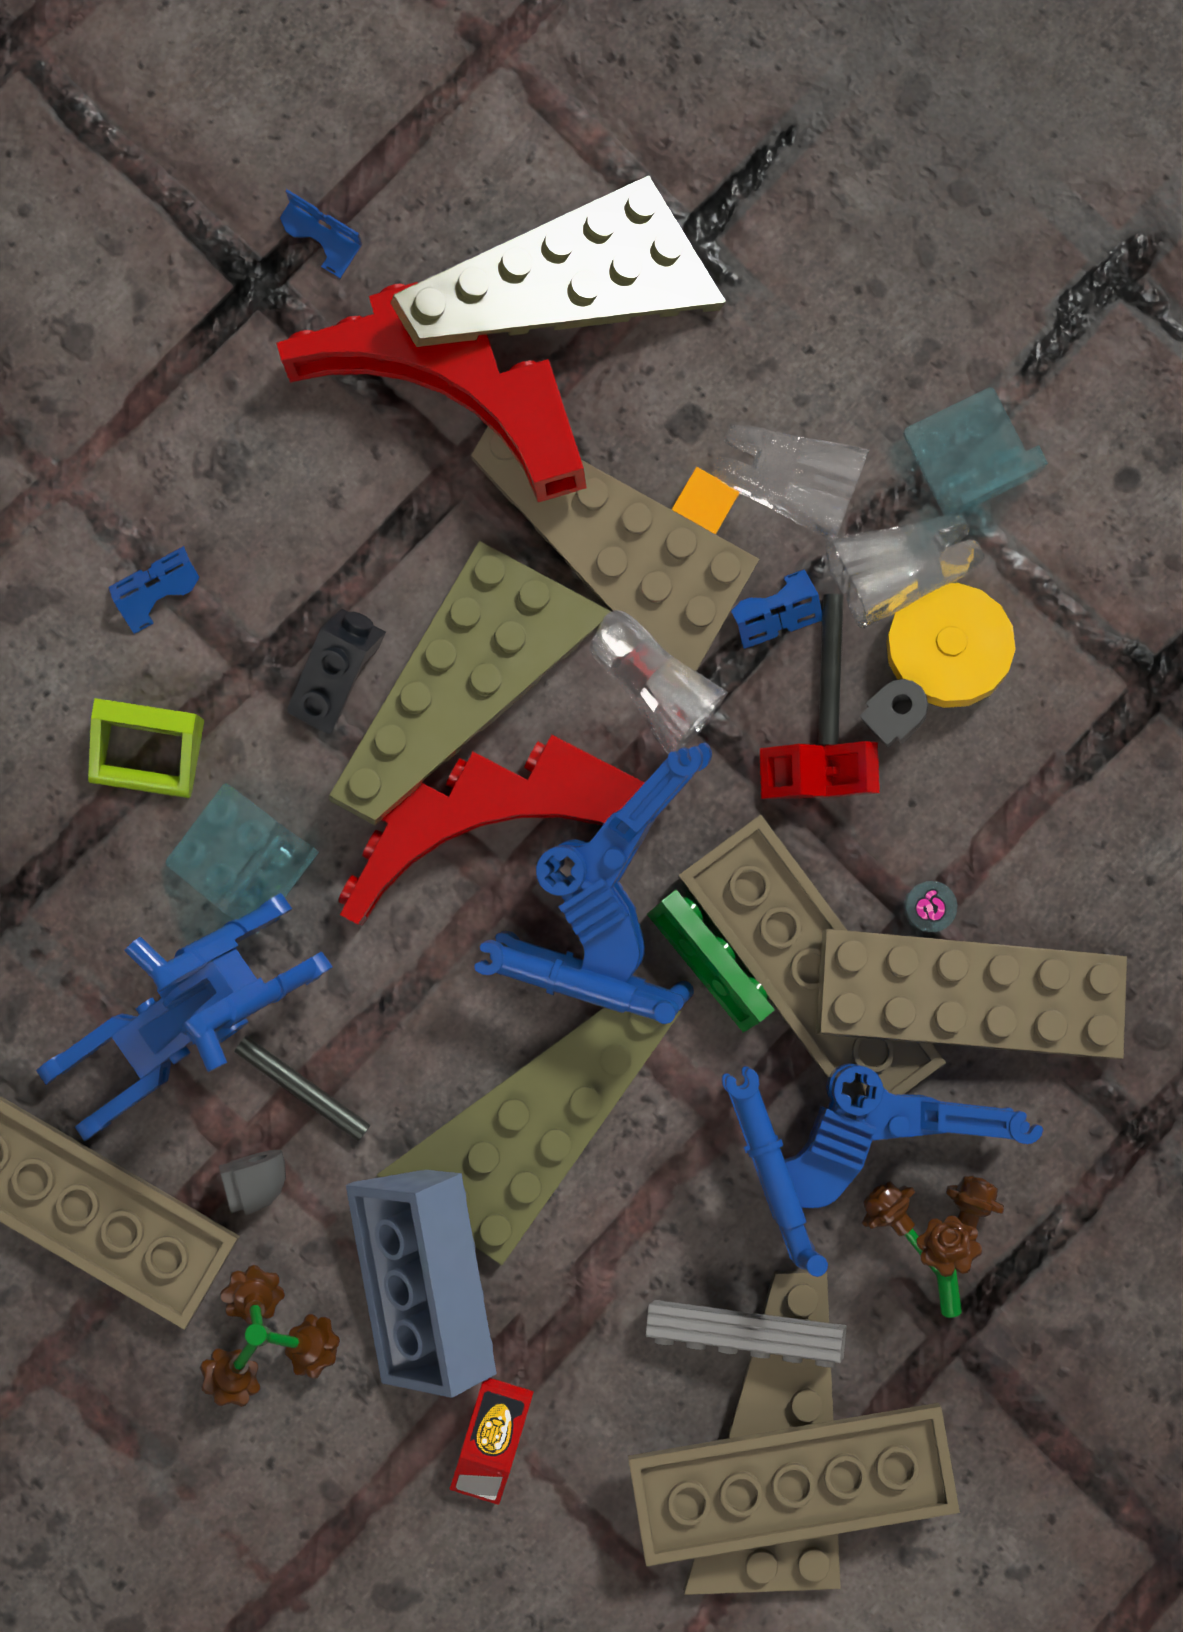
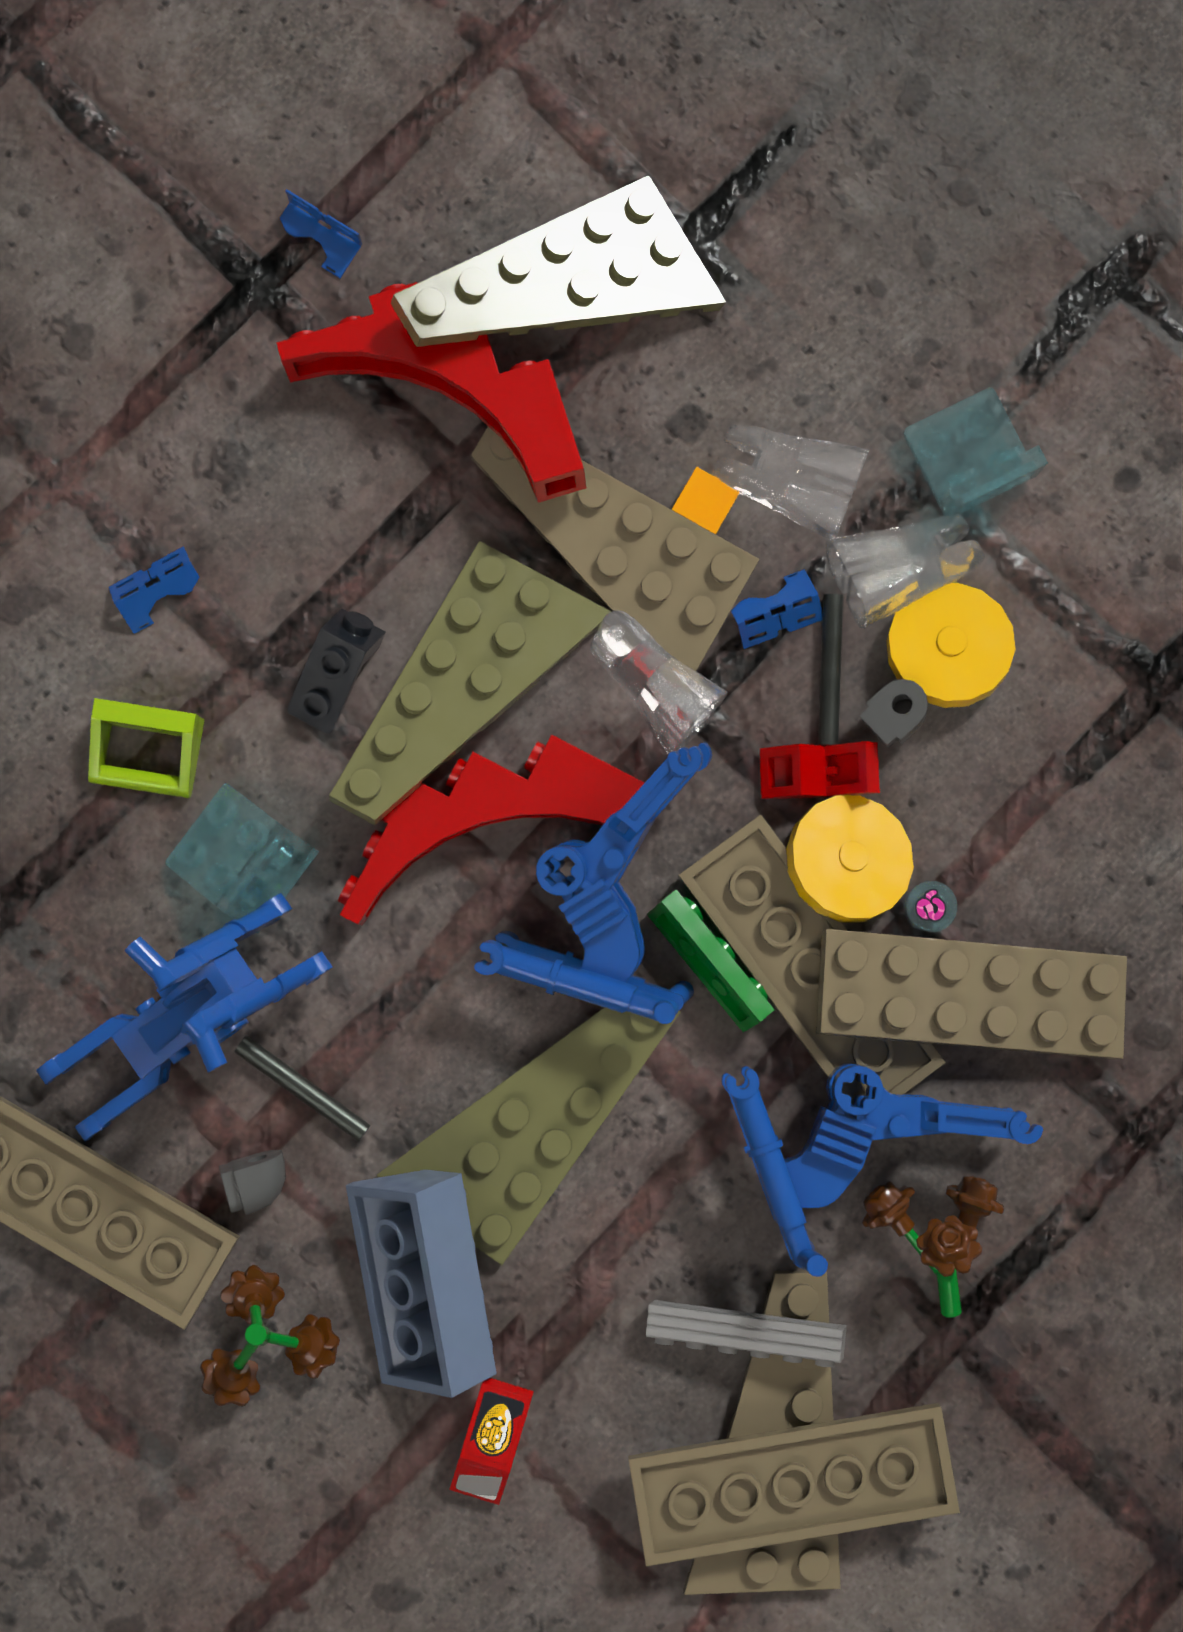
none -> yellow wheel [786,795,914,922]

